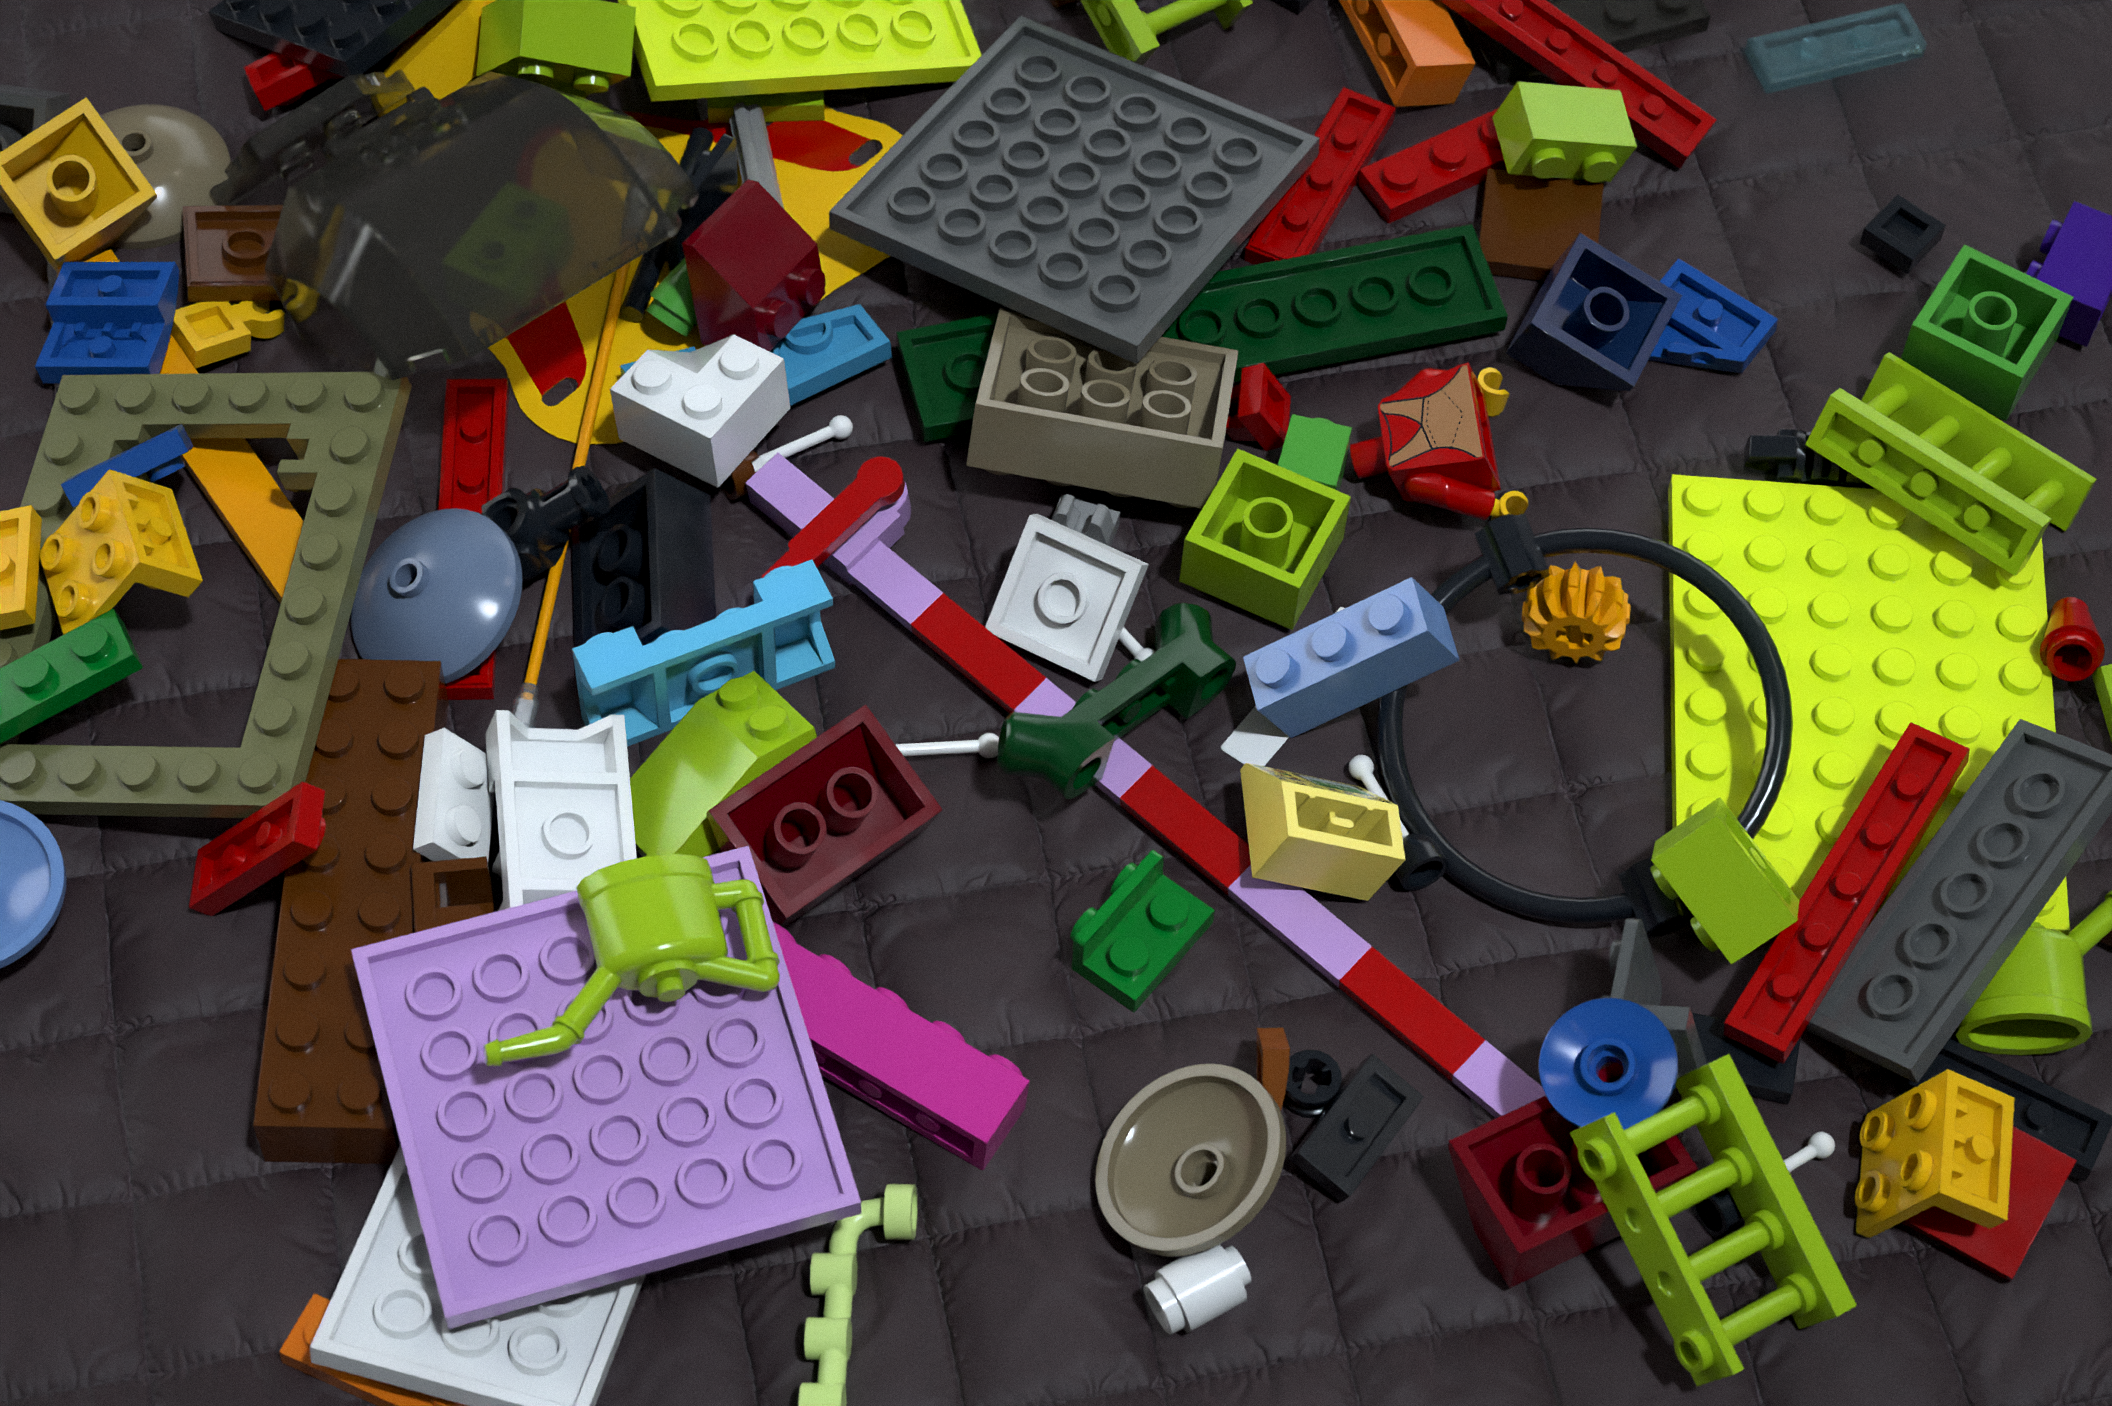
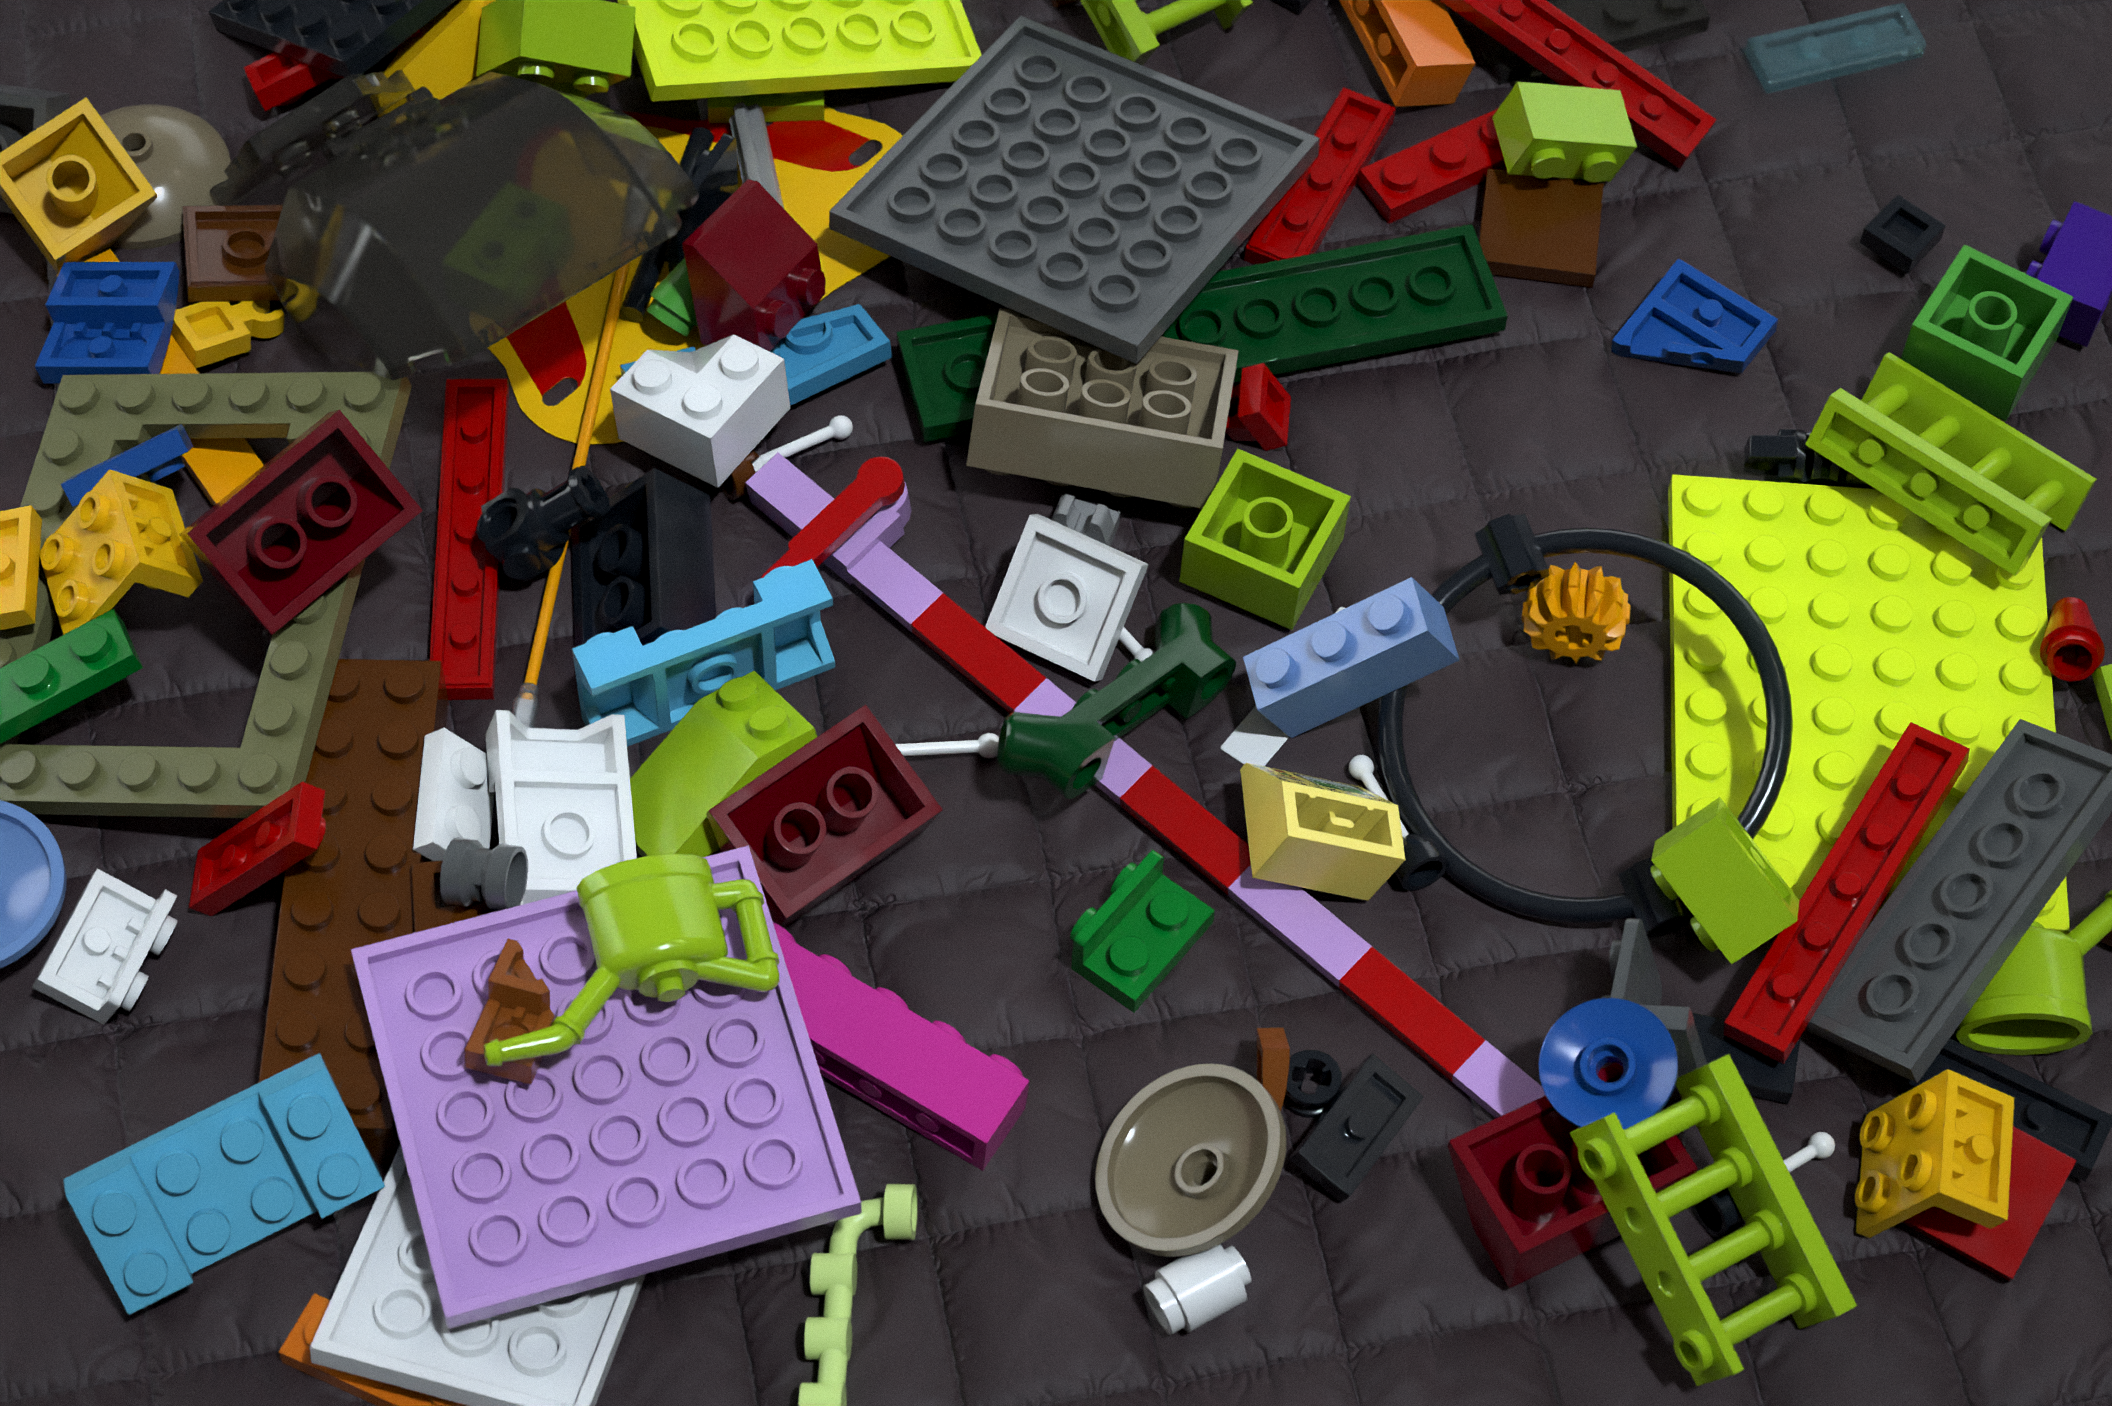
sand blue dish [351,508,522,684] -> none
bright green brick [1278,414,1352,491] -> none
torso [1350,362,1529,521] -> none
dark blue slope [1506,233,1682,391] -> none
none -> white bracket [32,868,178,1025]
none -> medium azure piece [63,1053,386,1315]
none -> dark red slope [179,409,423,635]
none -> dark grey wheel [440,837,528,911]
none -> dark orange slope [464,938,554,1084]

